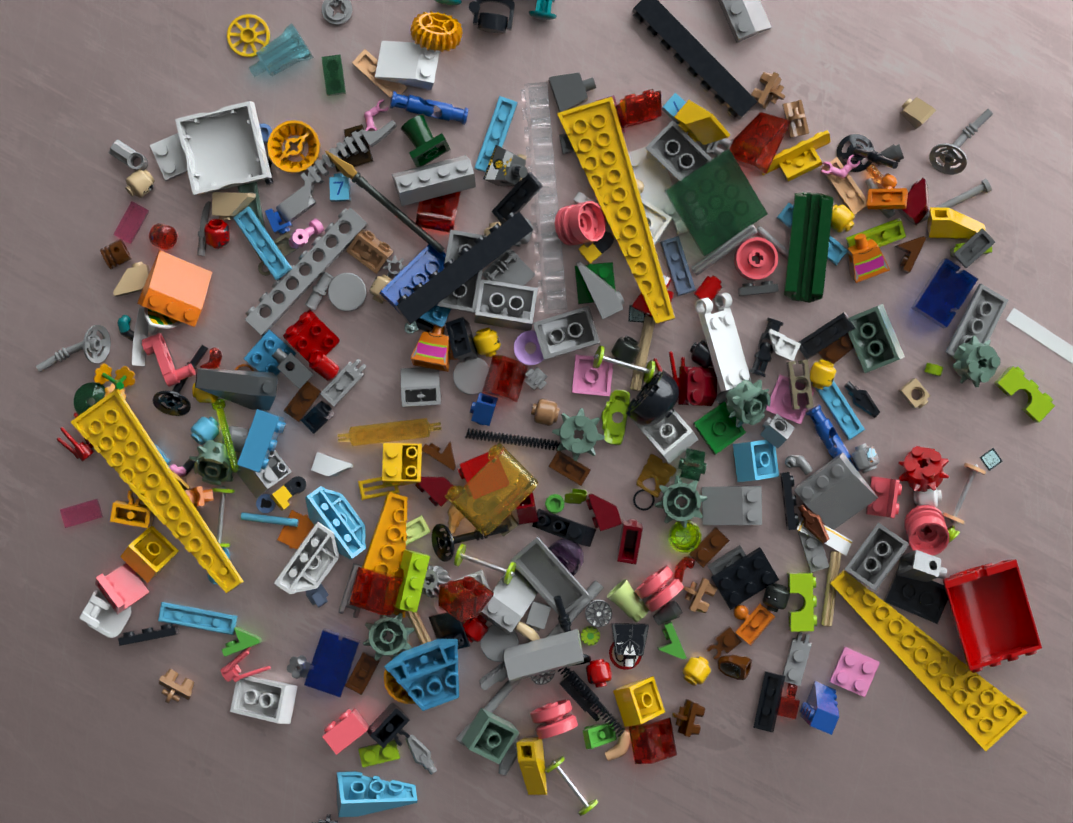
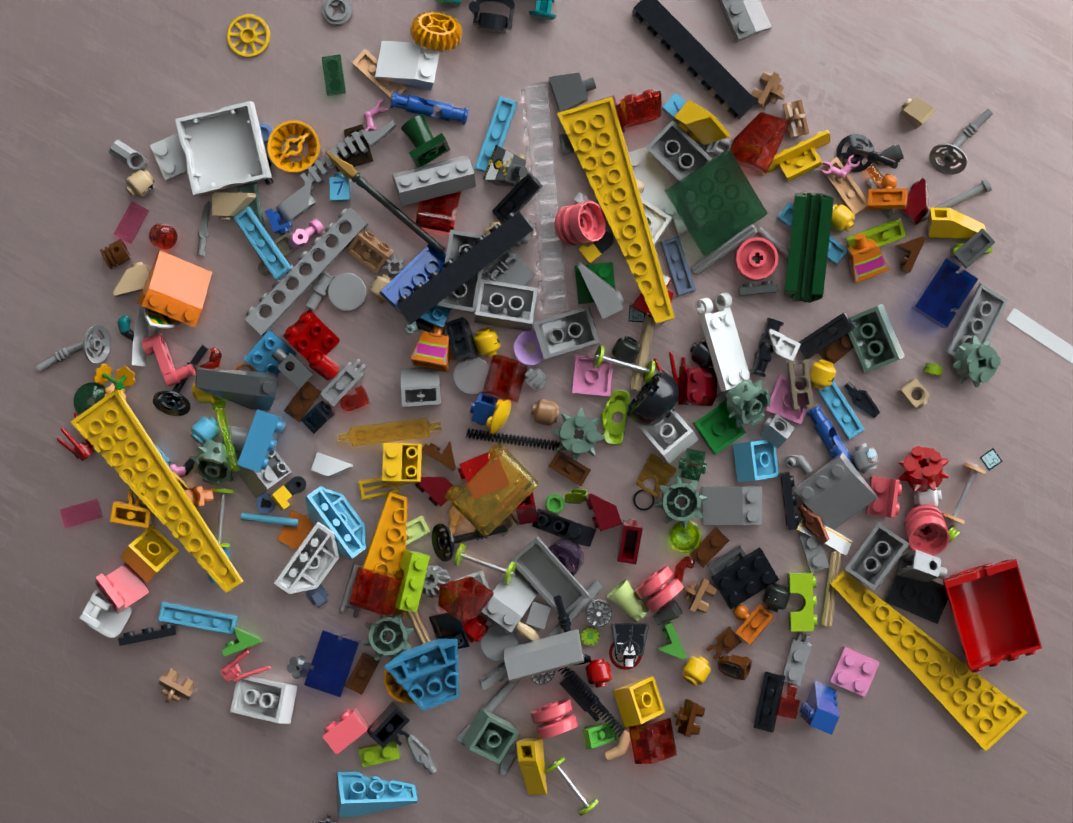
red head [204,219,230,249] -> none
clear light blue piece [249,23,314,77] -> none
red brick [694,275,723,301] -> none
lime arch [994,366,1055,423] -> none
none -> clear red leg [340,385,371,411]
none -> yellow dish [486,399,511,434]

